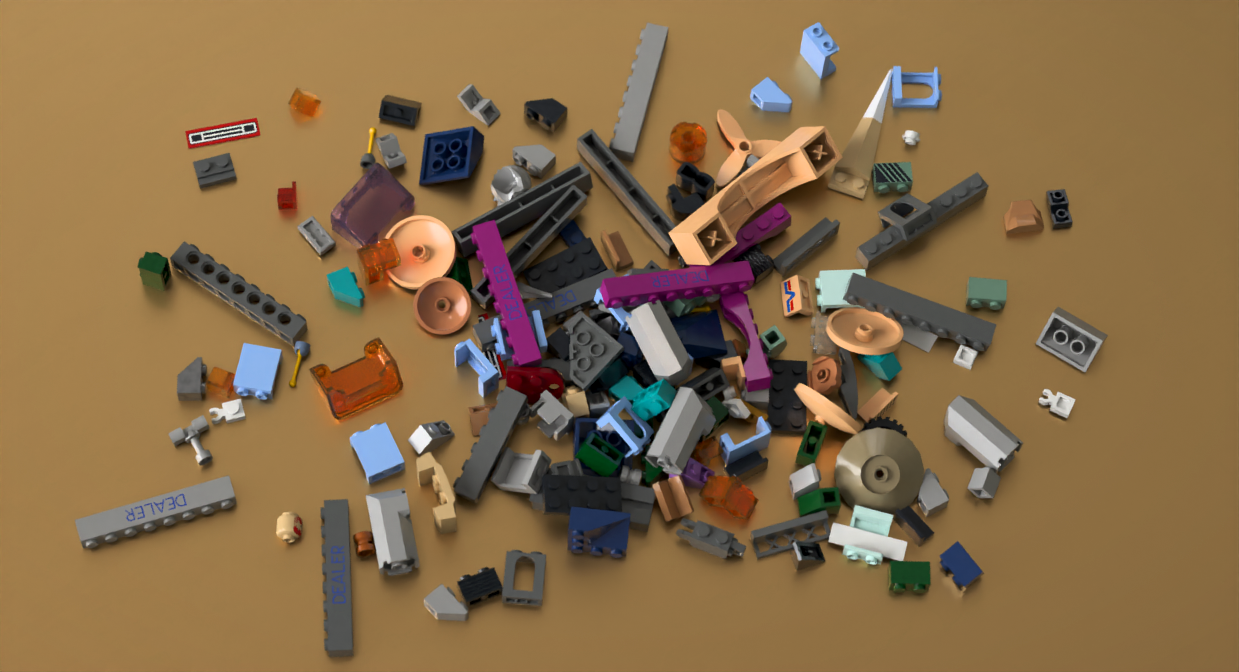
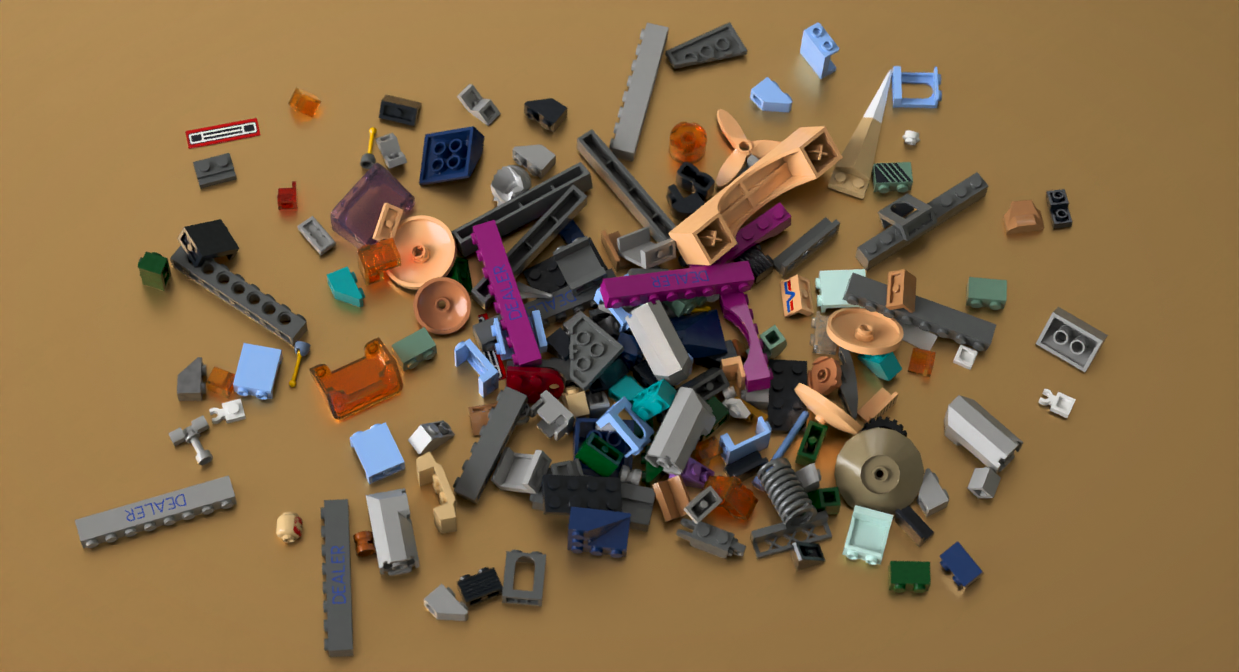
white sticker [828,522,908,561] -> none
none -> black panel [177,219,239,268]
none -> light nougat plate [372,203,403,246]
none -> sand green brick [391,327,437,371]
none -> dark grey panel [553,236,608,297]
none -> light grey panel [617,227,676,269]
none -> dark grey wing [665,22,748,69]
none -> light grey slope [684,486,723,524]
none -> medium blue piece [751,411,809,491]
none -> dark grey piece [757,458,817,530]
none -> medium nougat panel [886,269,917,313]
none -> clear orange panel [908,348,936,377]

